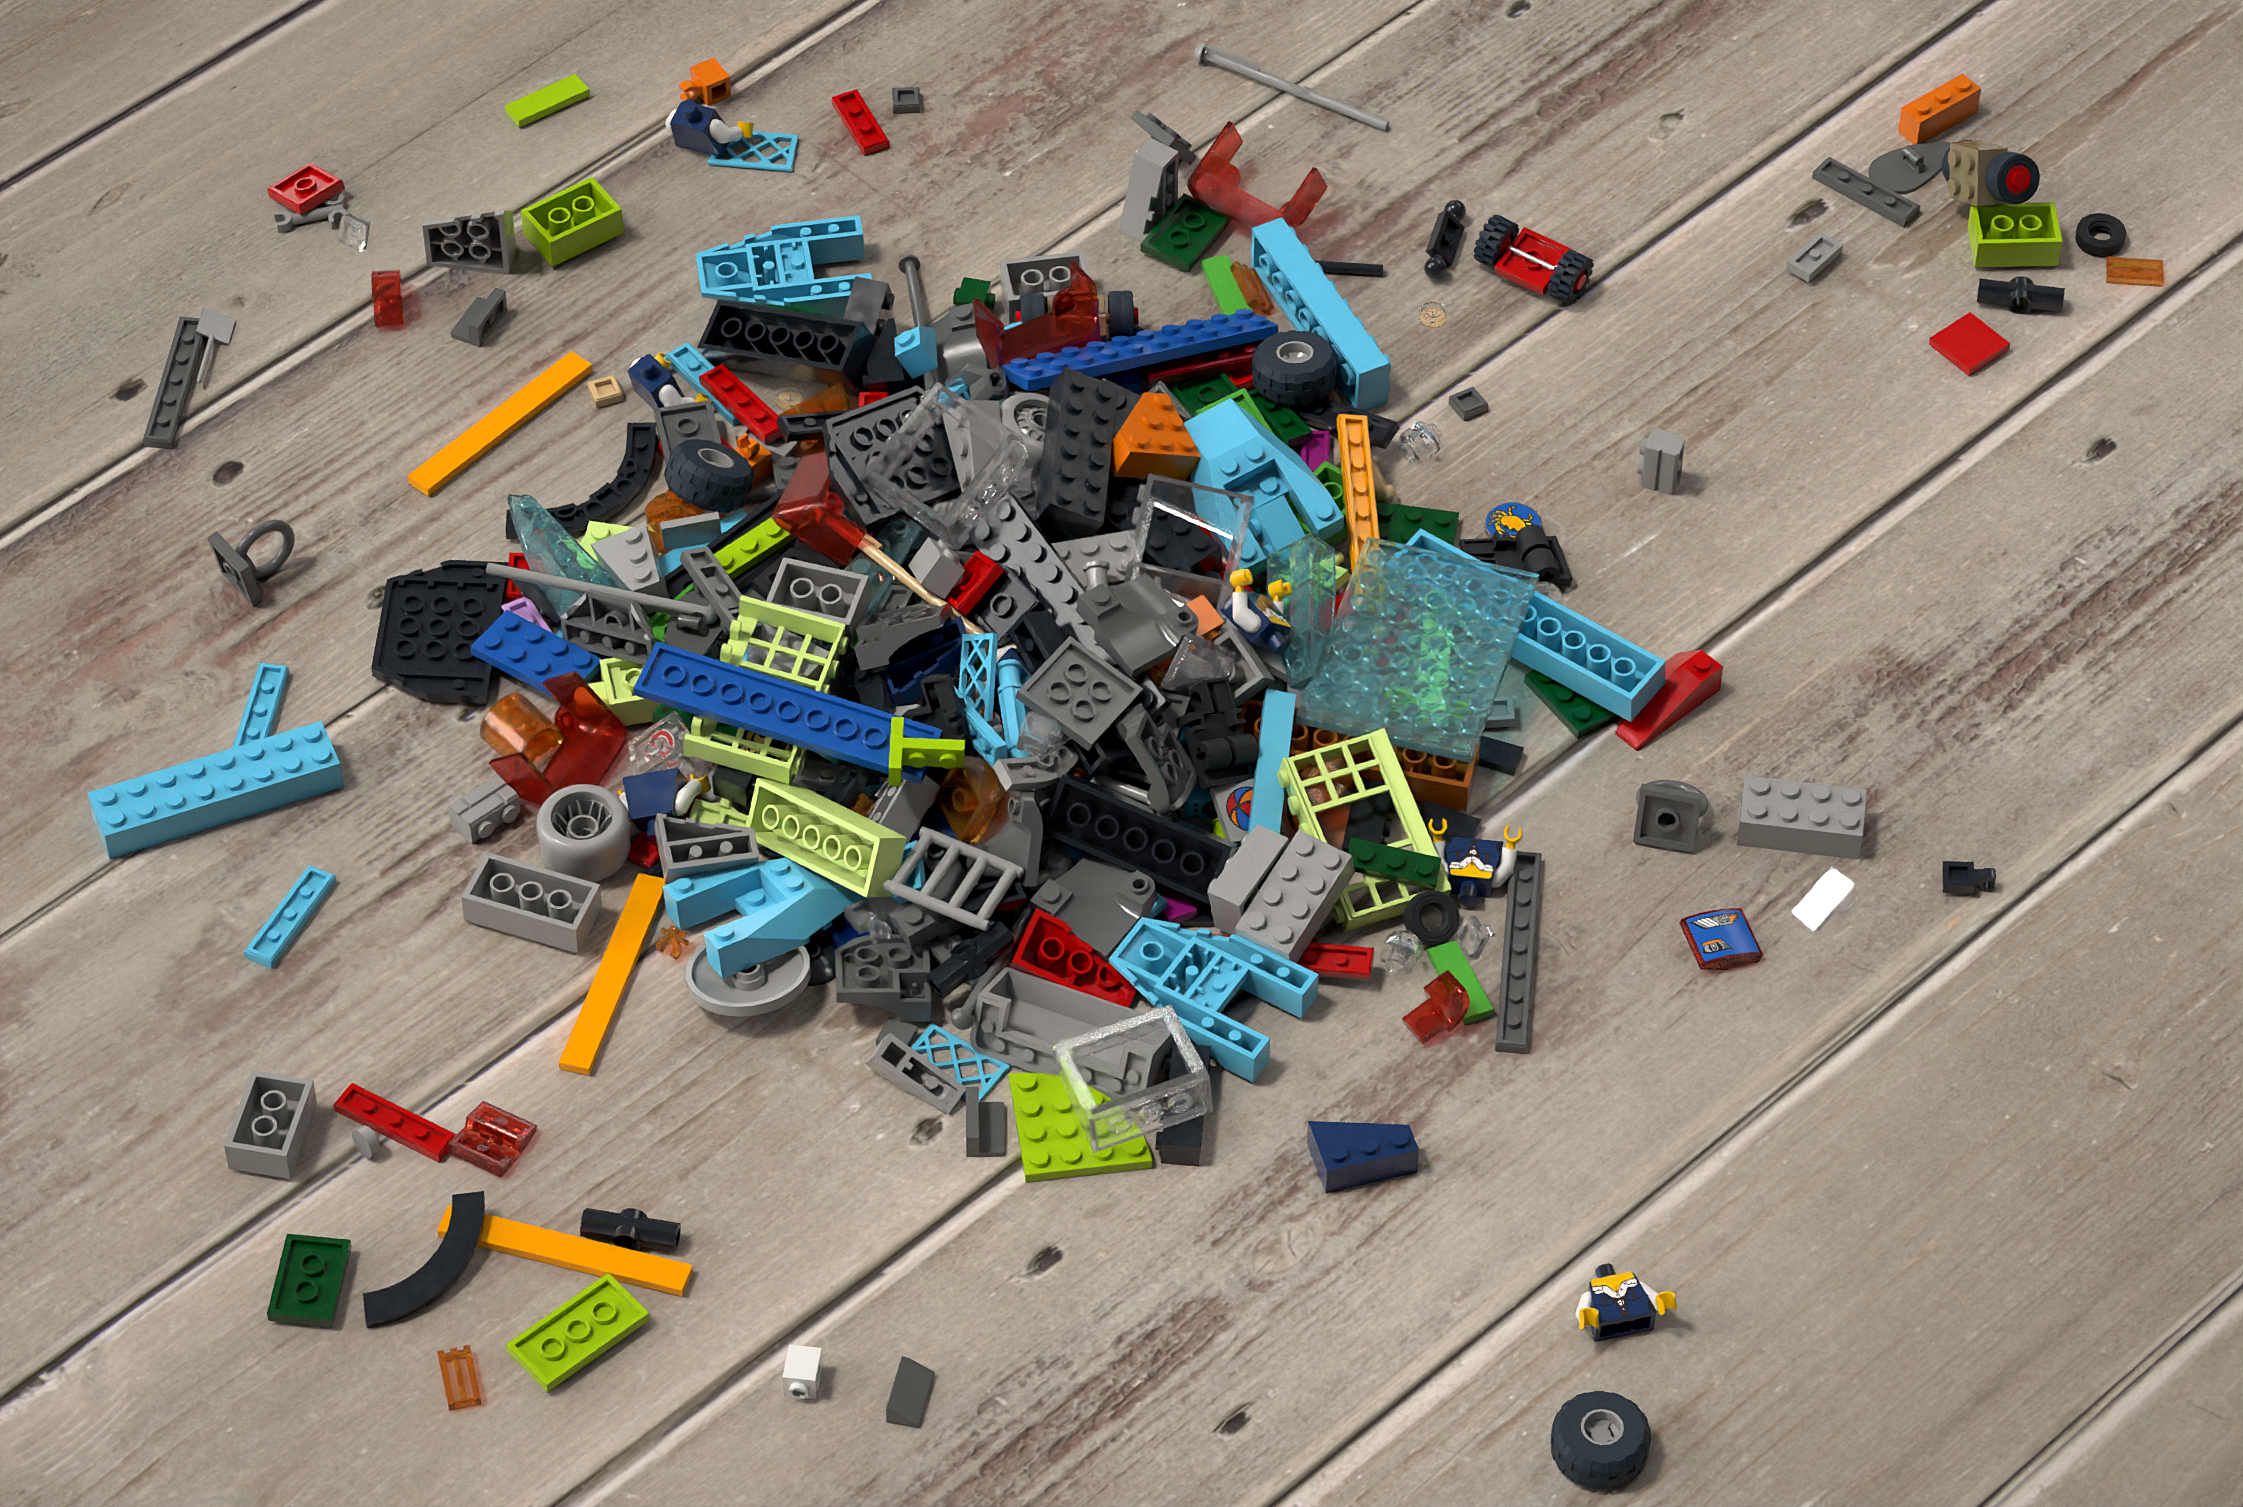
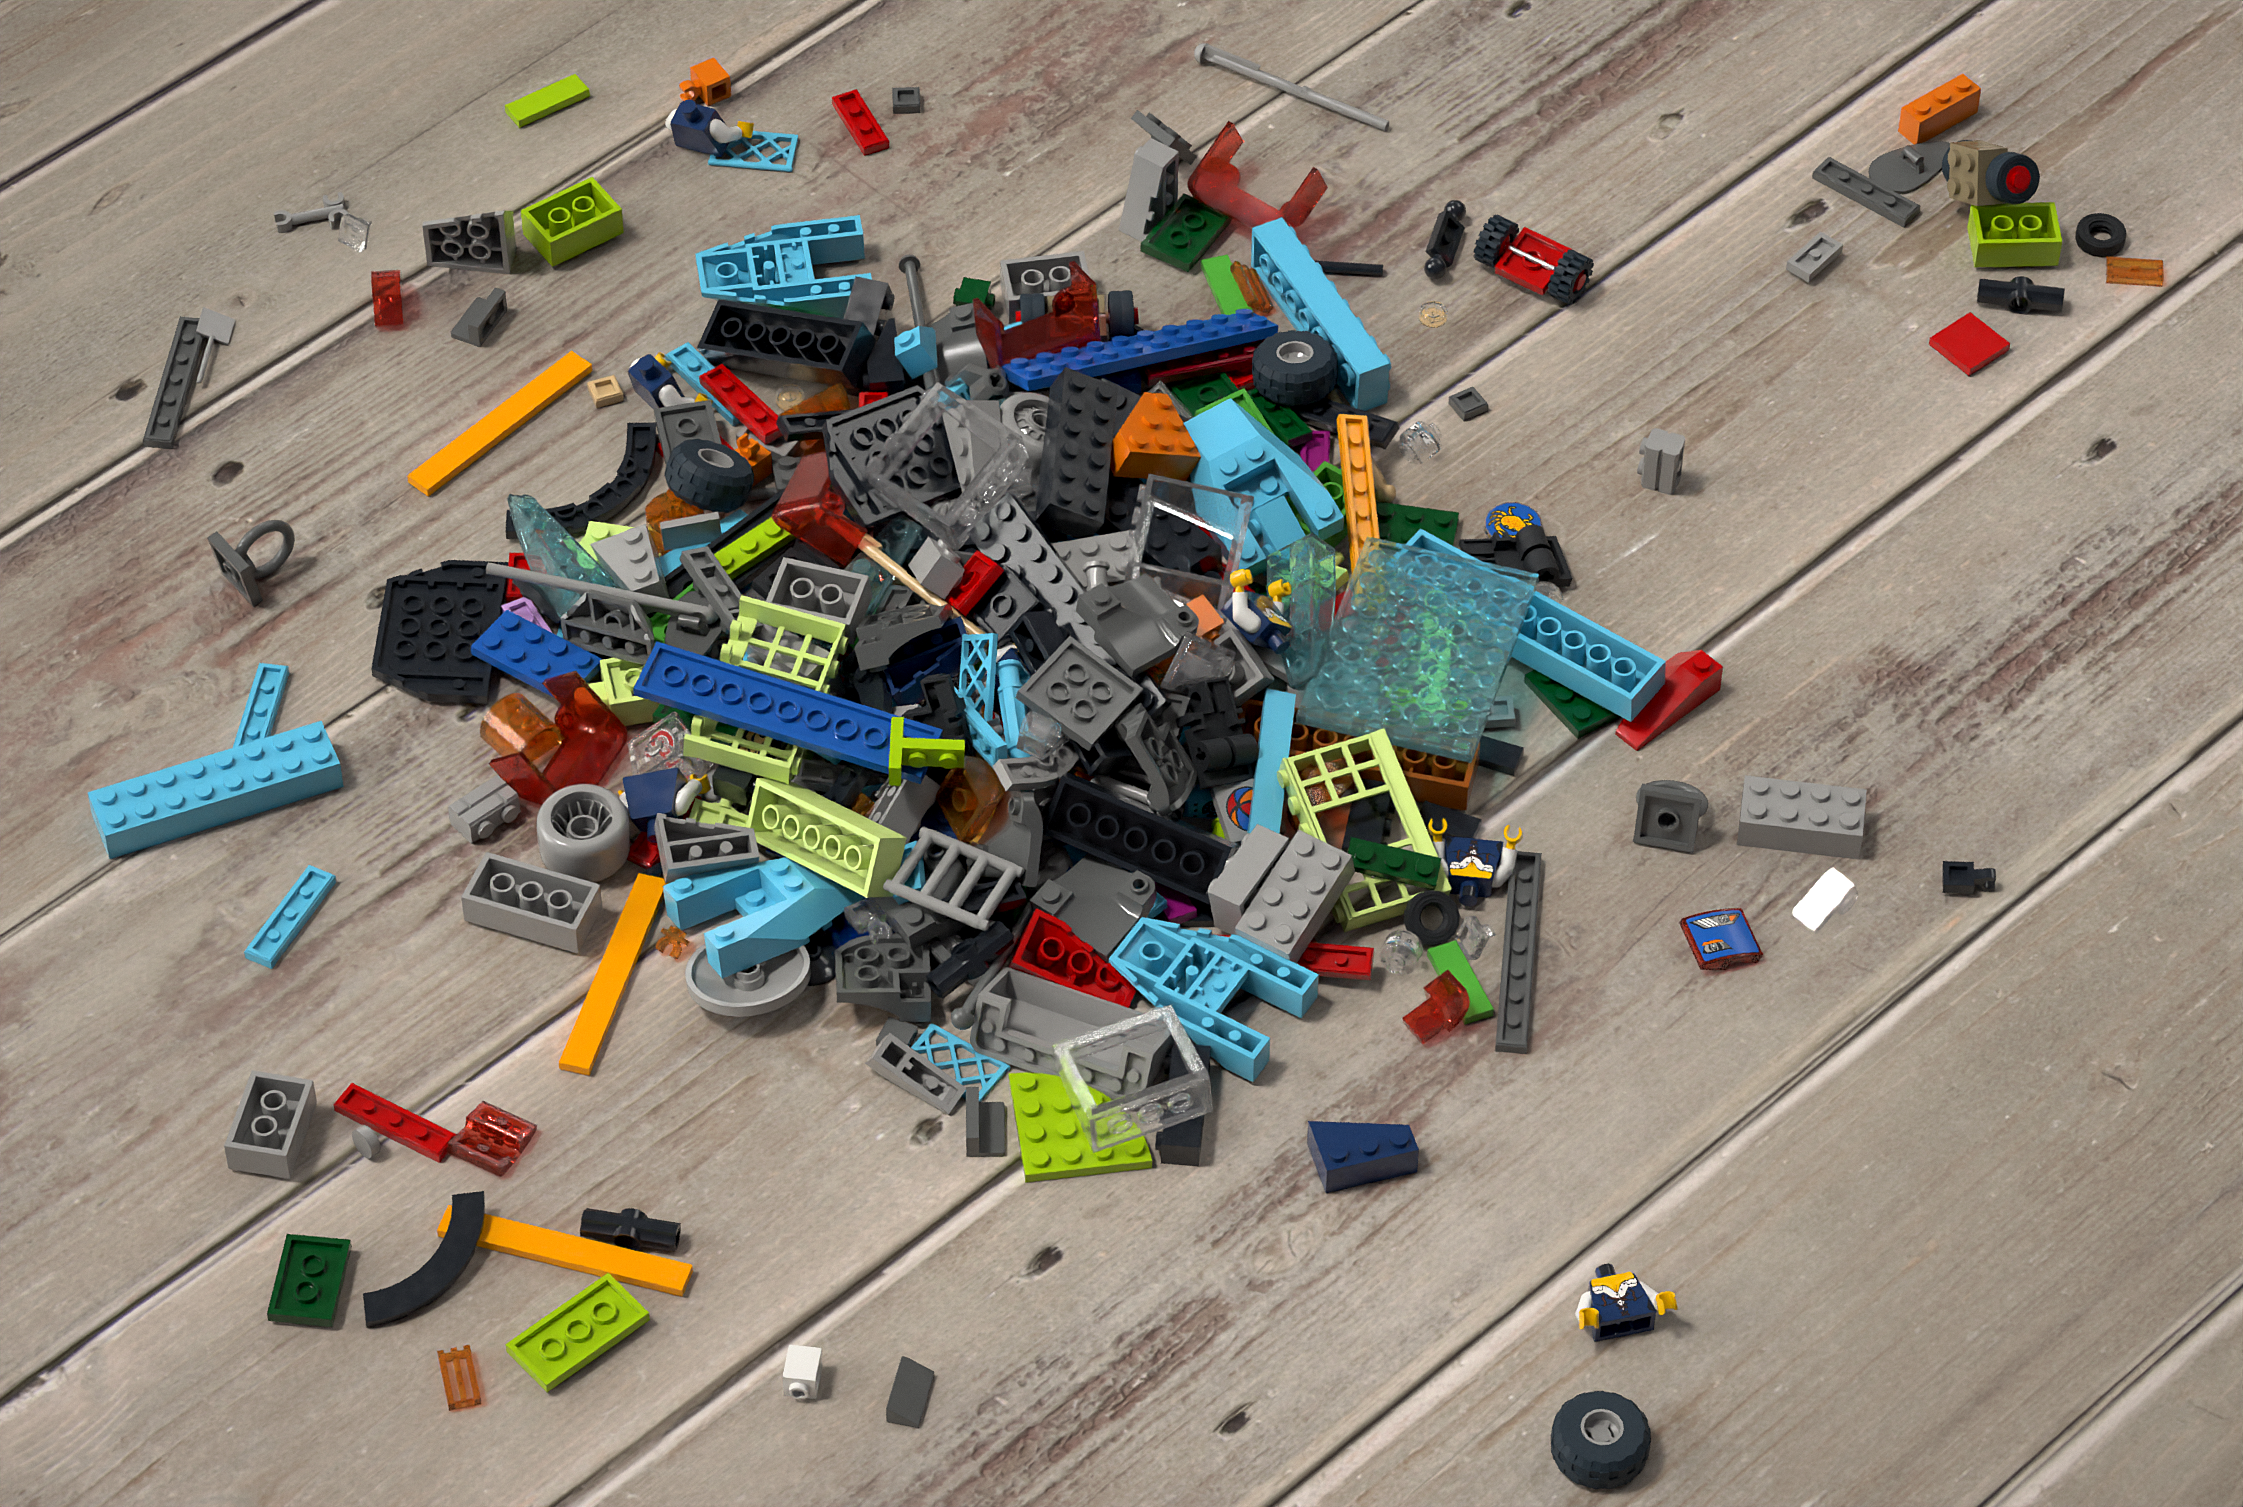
red tile [267,162,345,215] -> none

